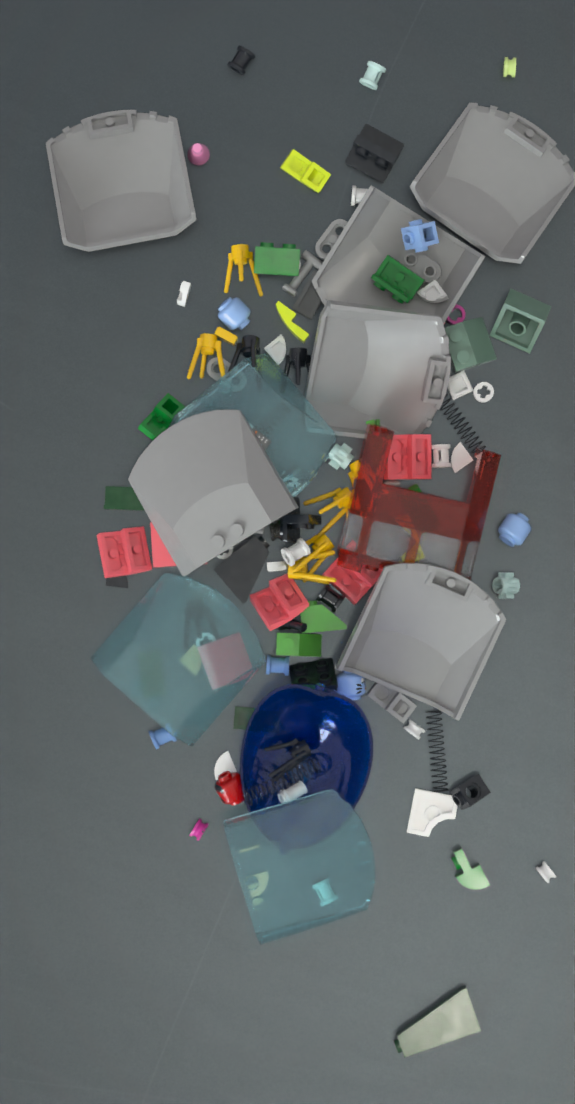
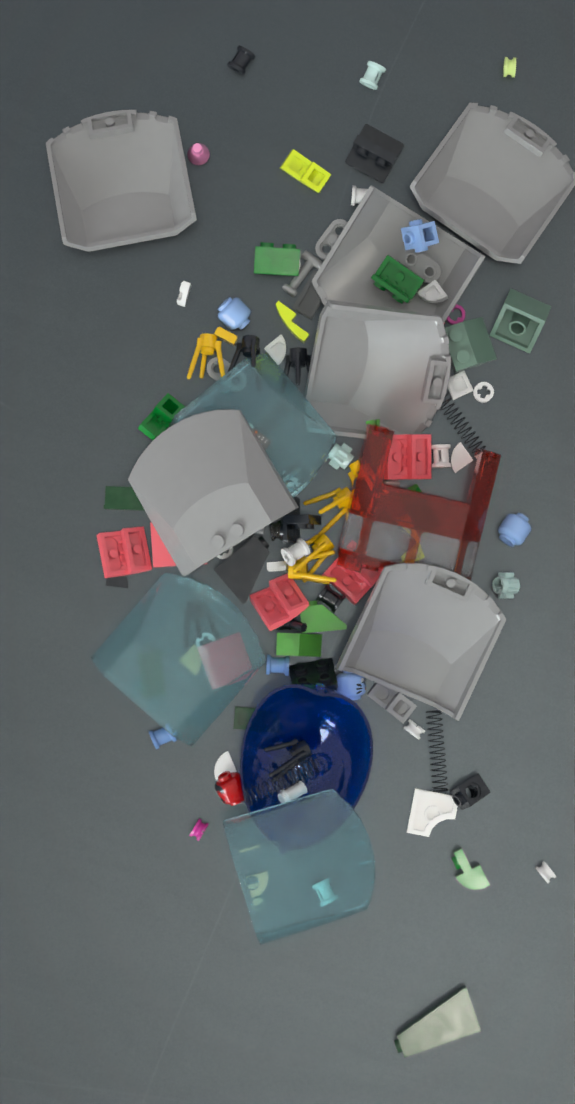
yellow plant [224,244,263,296] -> none

